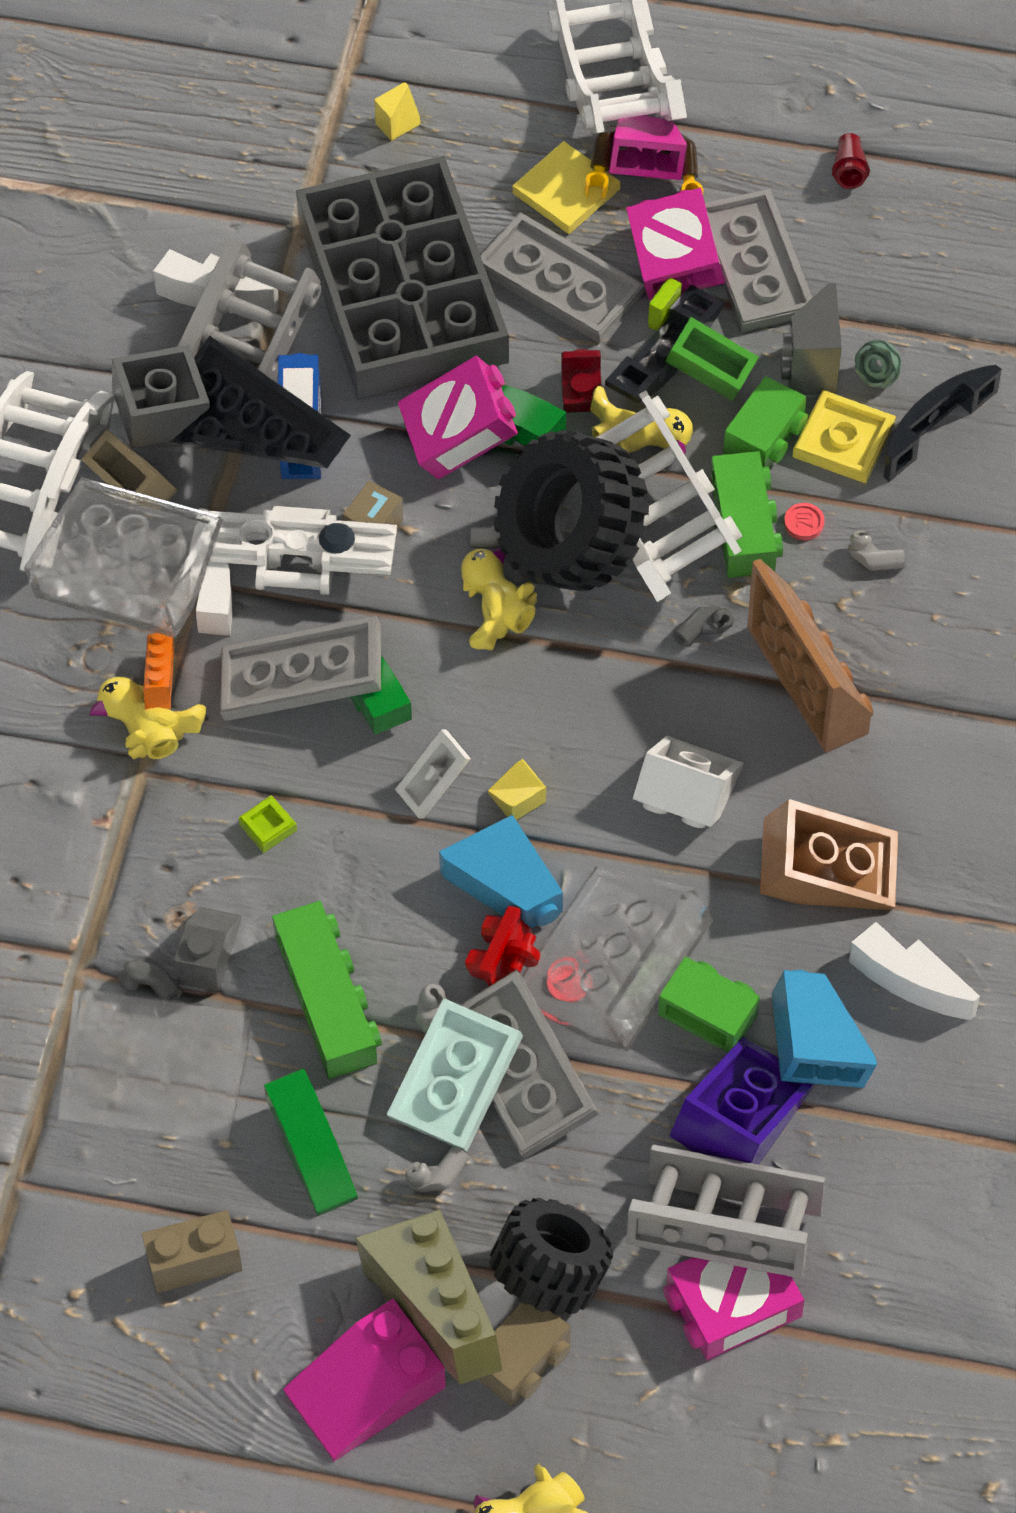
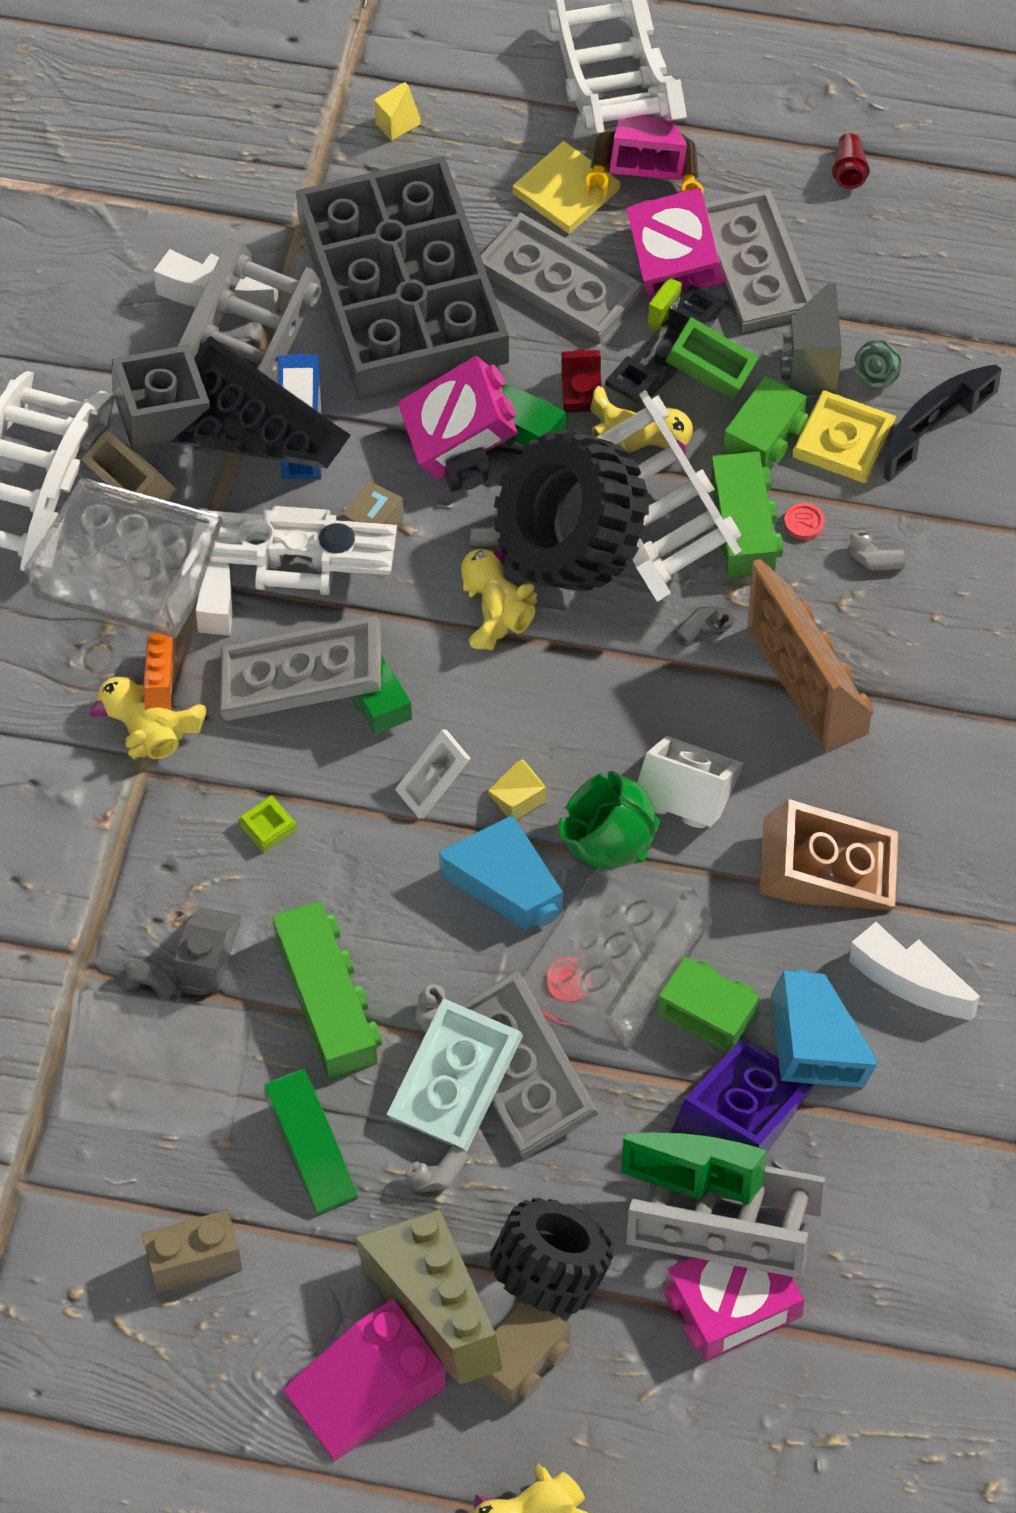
red hips [465,906,541,987] -> none
none -> black plate [445,447,489,493]
none -> green piece [558,771,661,869]
none -> green slope [621,1132,767,1205]

